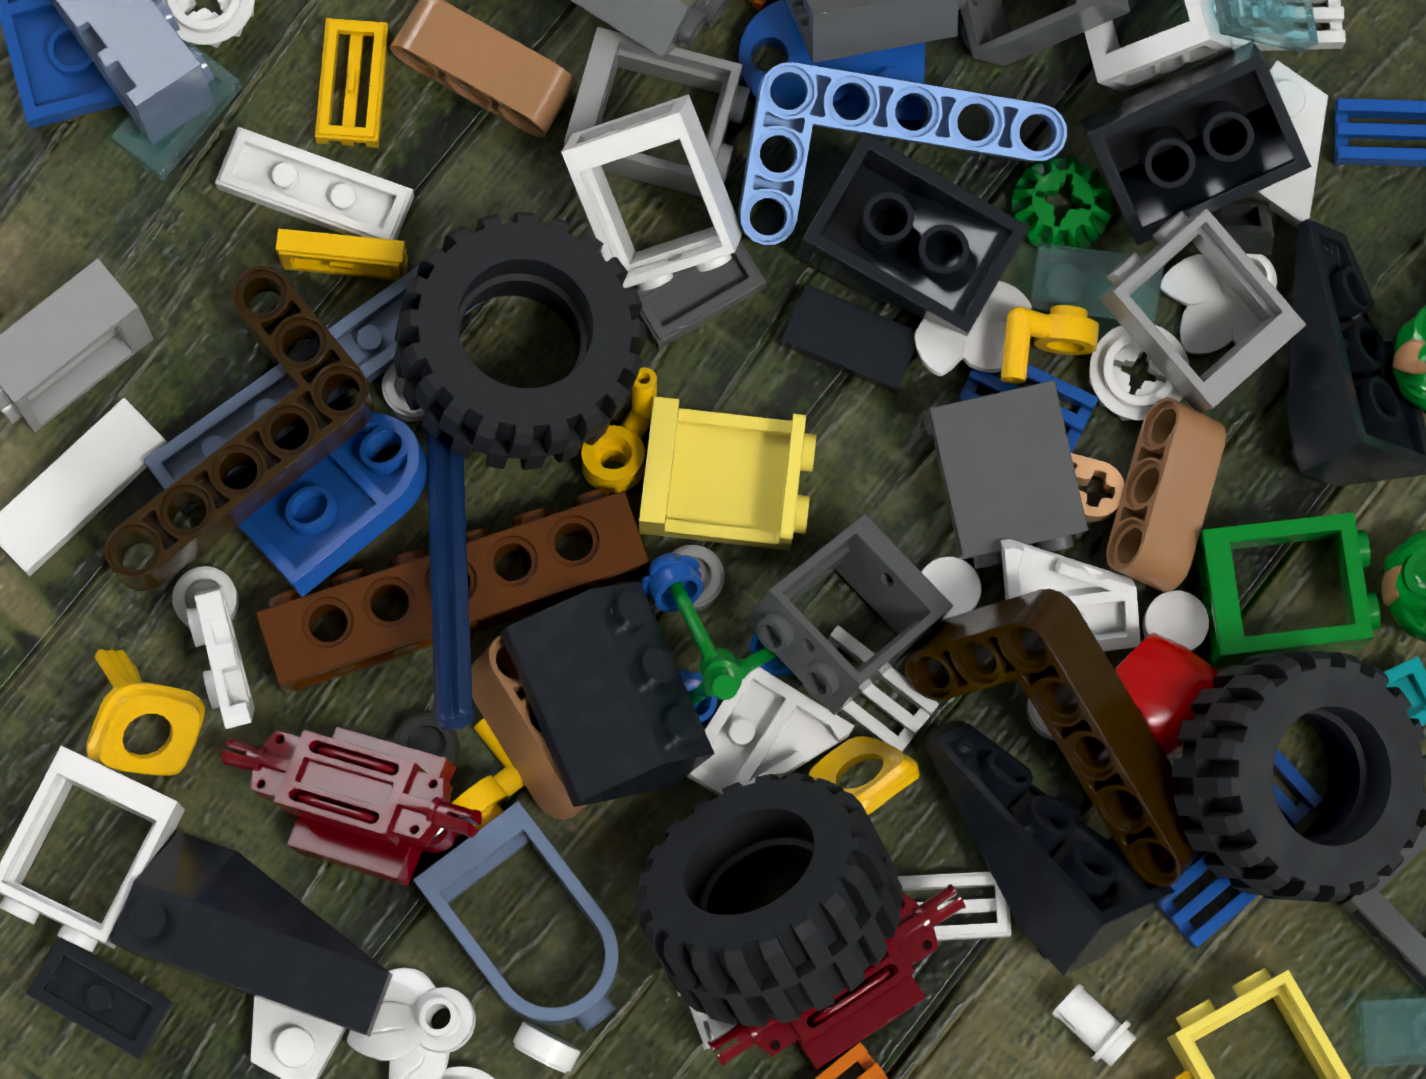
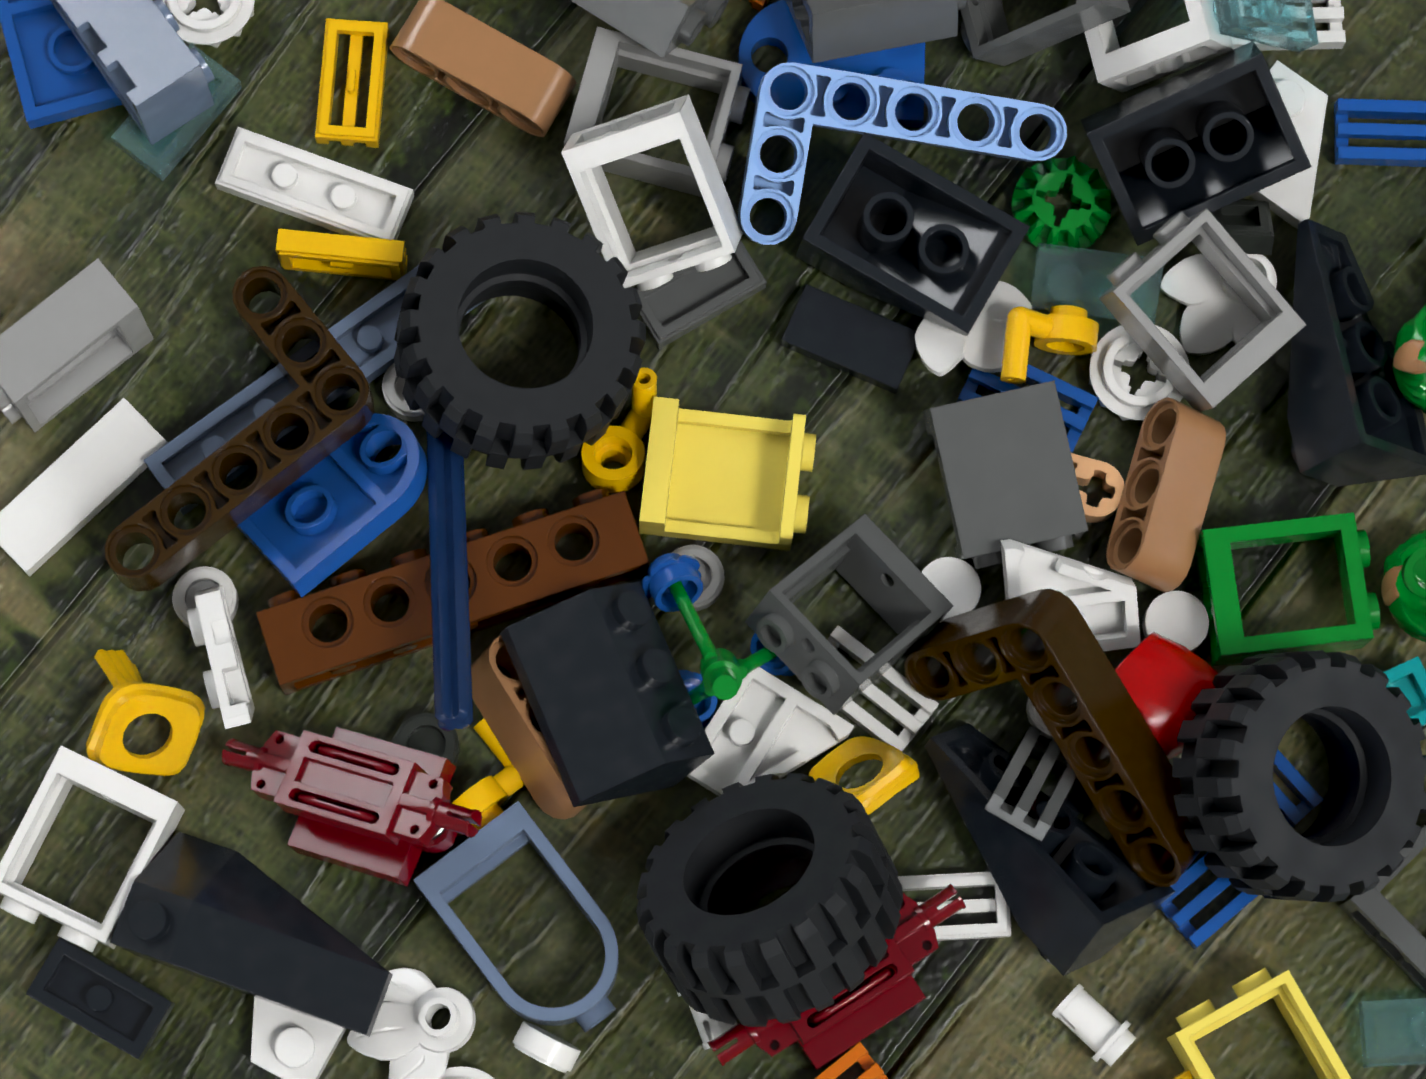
none -> dark grey tile [984,725,1077,842]

